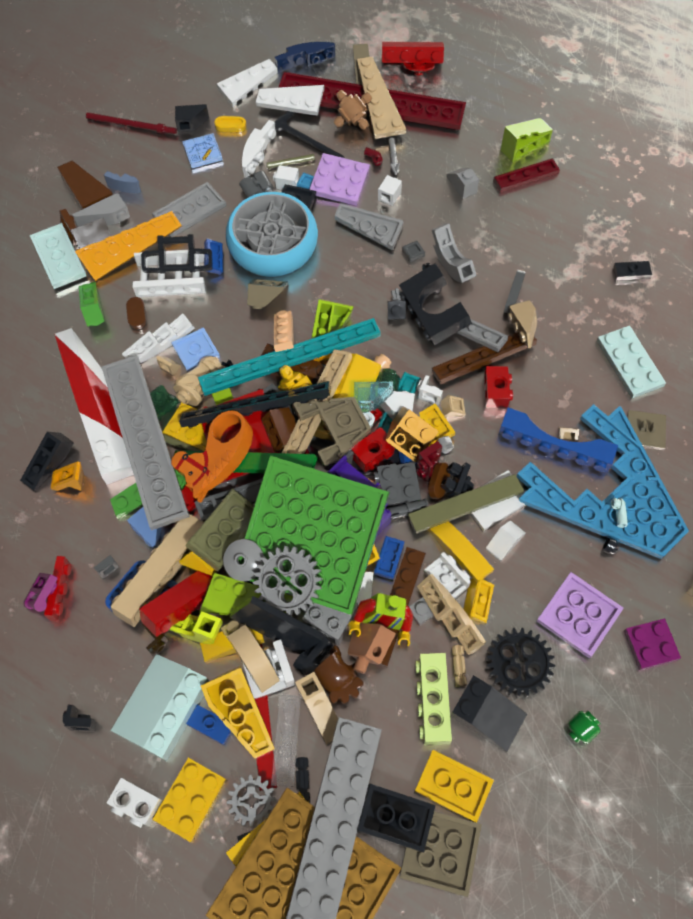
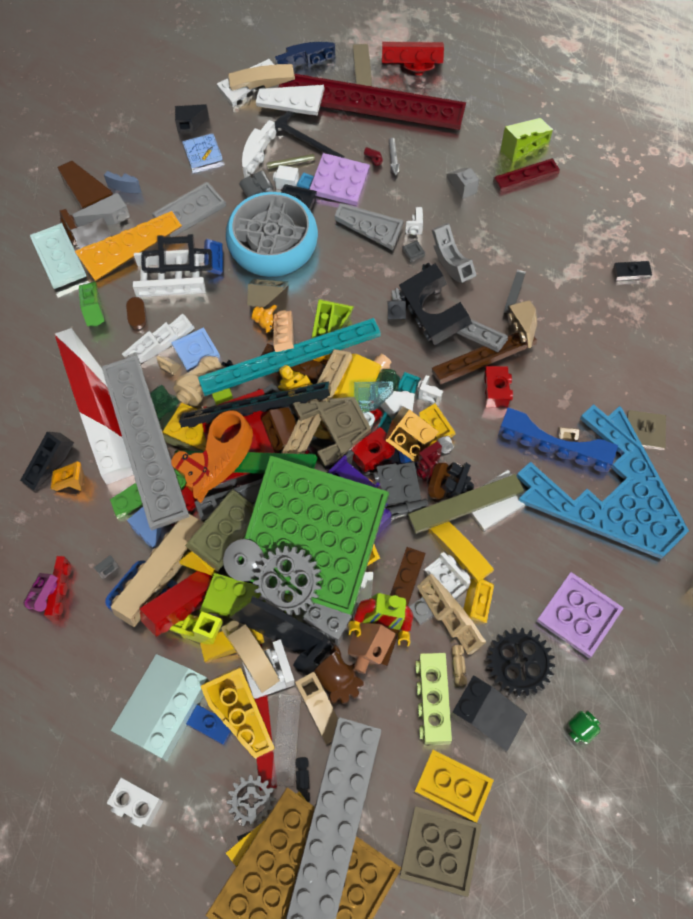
black bracket [63,704,97,731] -> none
dark red bar [86,112,177,135] -> none
dark brown bracket [142,624,168,655] -> none
yellow plate [152,757,227,843] -> none
yellow tile [214,116,247,132] -> none
medium nougat piece [334,90,372,131] -> none
tan wing [357,57,406,139] -> none
black slope [357,784,436,853] -> none
blue plate [374,536,405,580] -> none
white brick [378,175,402,206] -> none
tan slope [441,395,466,417] -> none
white slope [485,521,526,562] -> none
light aqua plate [597,326,666,398] -> none
black hinge [602,537,620,554] -> none
light aqua arm [611,498,628,528] -> none
magenta plate [624,618,681,670] -> none
none -> tan slope [228,64,295,91]
none -> light orange animal [251,305,277,333]
none -> white bracket [406,207,423,235]

